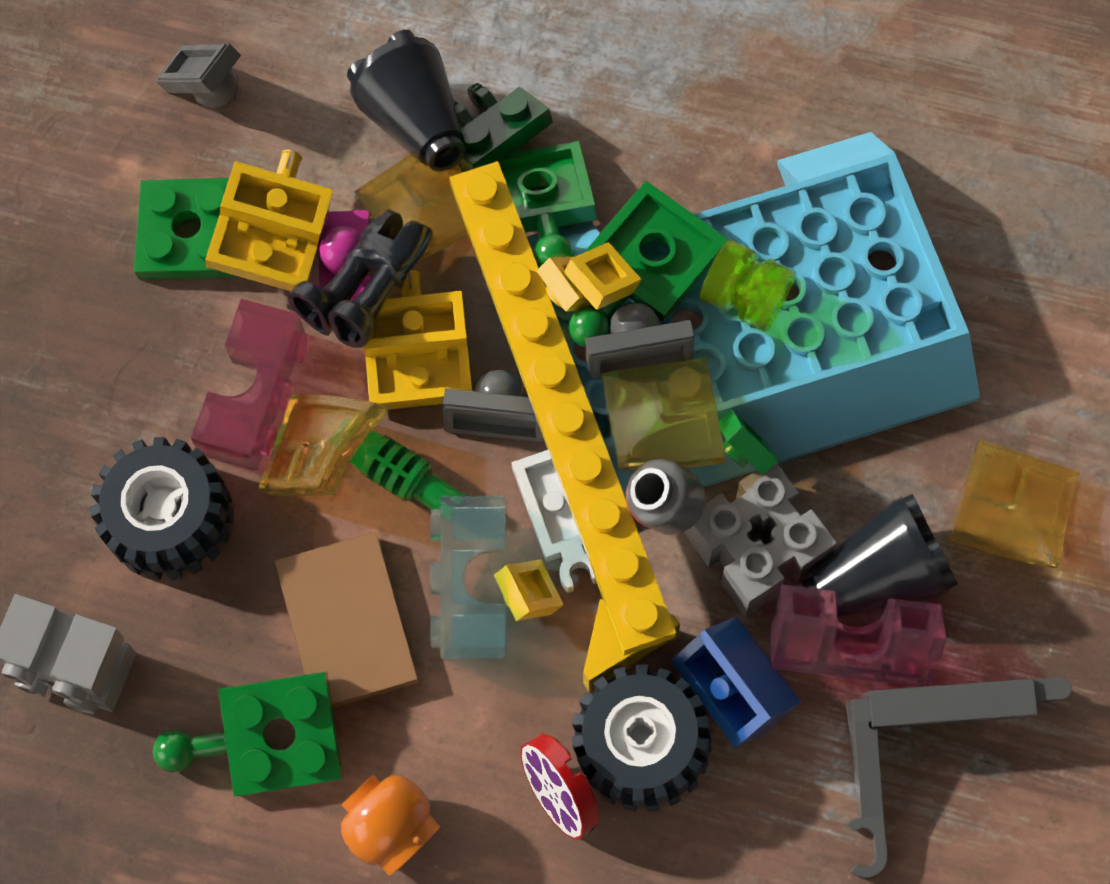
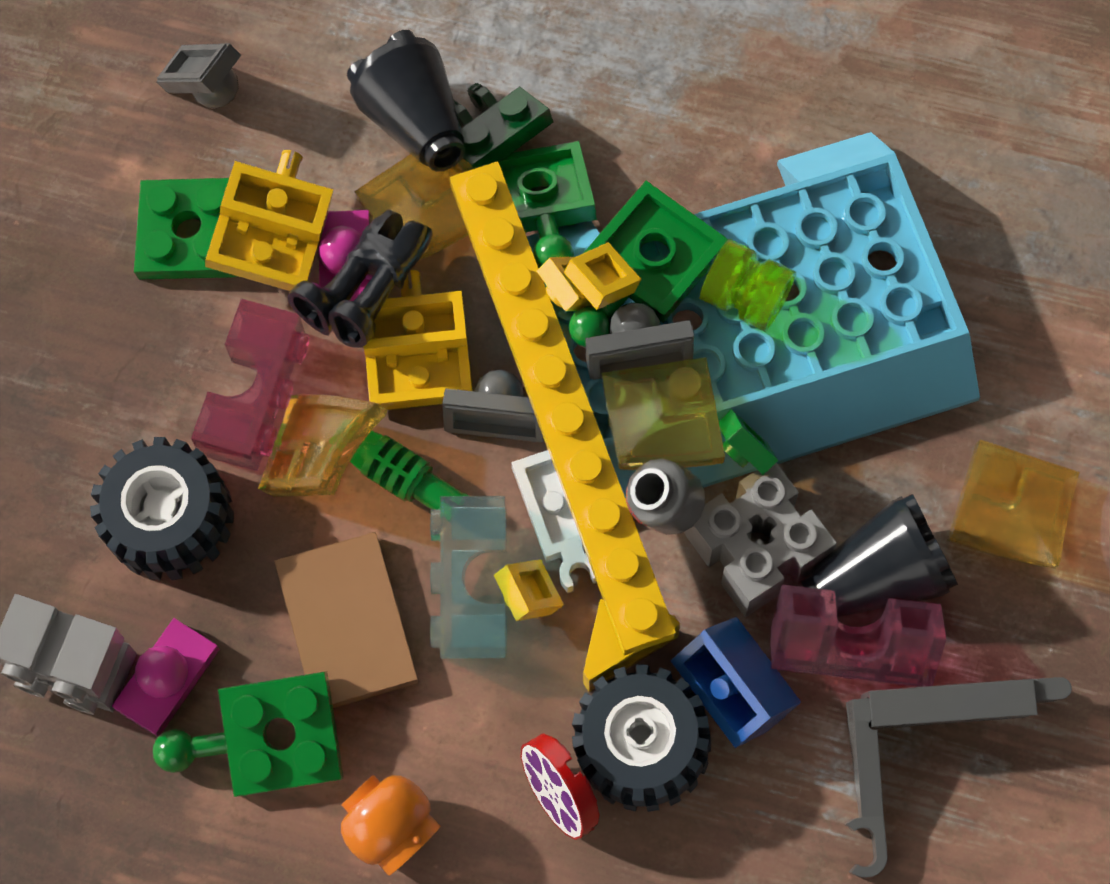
none -> dark pink tile [112,618,220,737]

